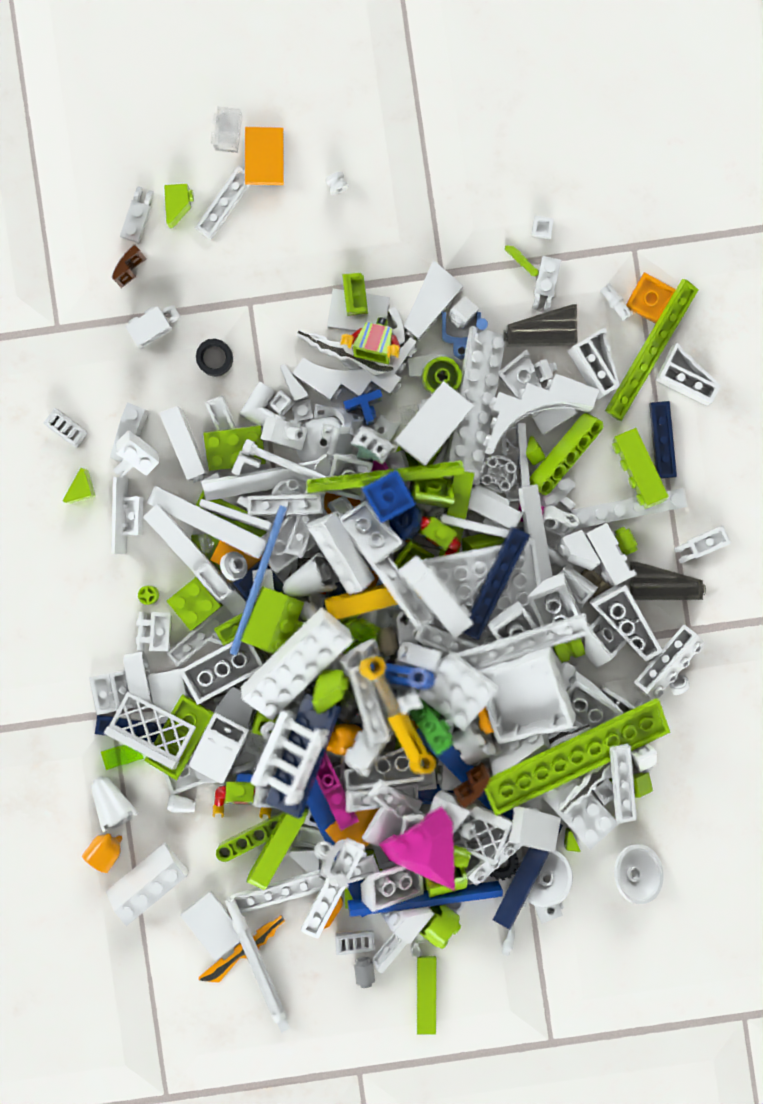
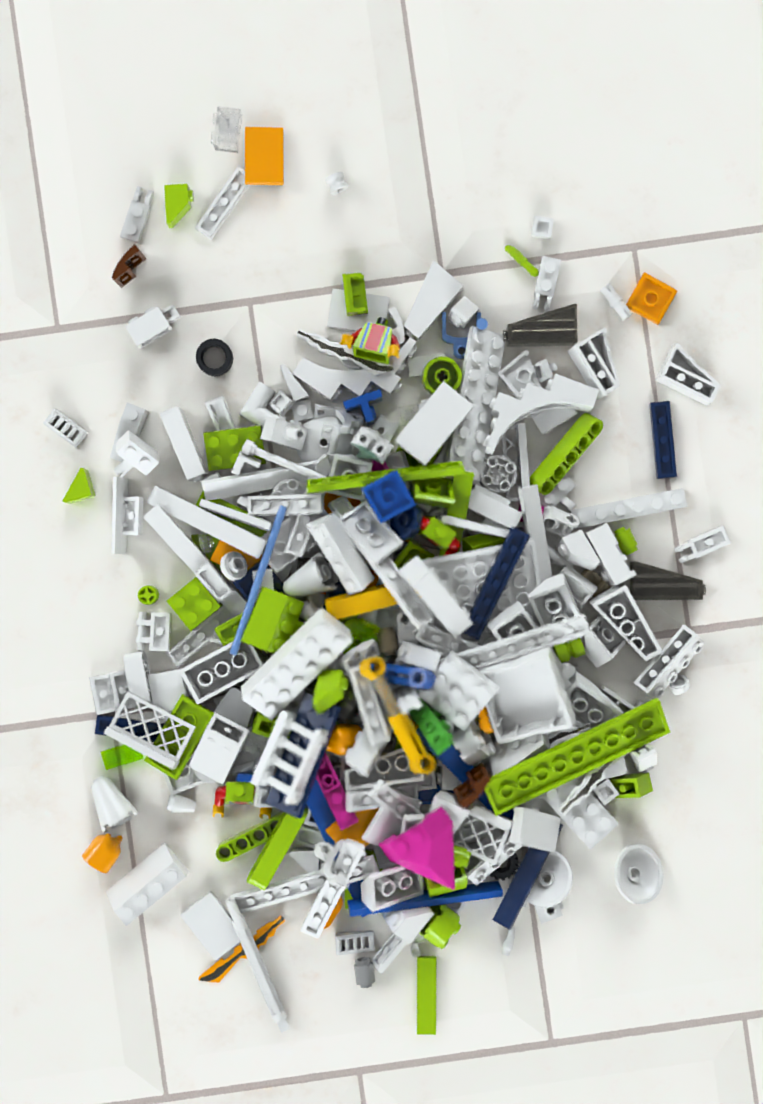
white plate [261,722,276,741] -> none
white hinge [459,822,475,840] -> none
lime slope [526,436,546,465] -> none
lime slope [564,828,581,852] -> none
lime tile [605,279,699,421] -> none
white tile [609,744,637,824] -> none
lime brick [612,428,669,509] -> none

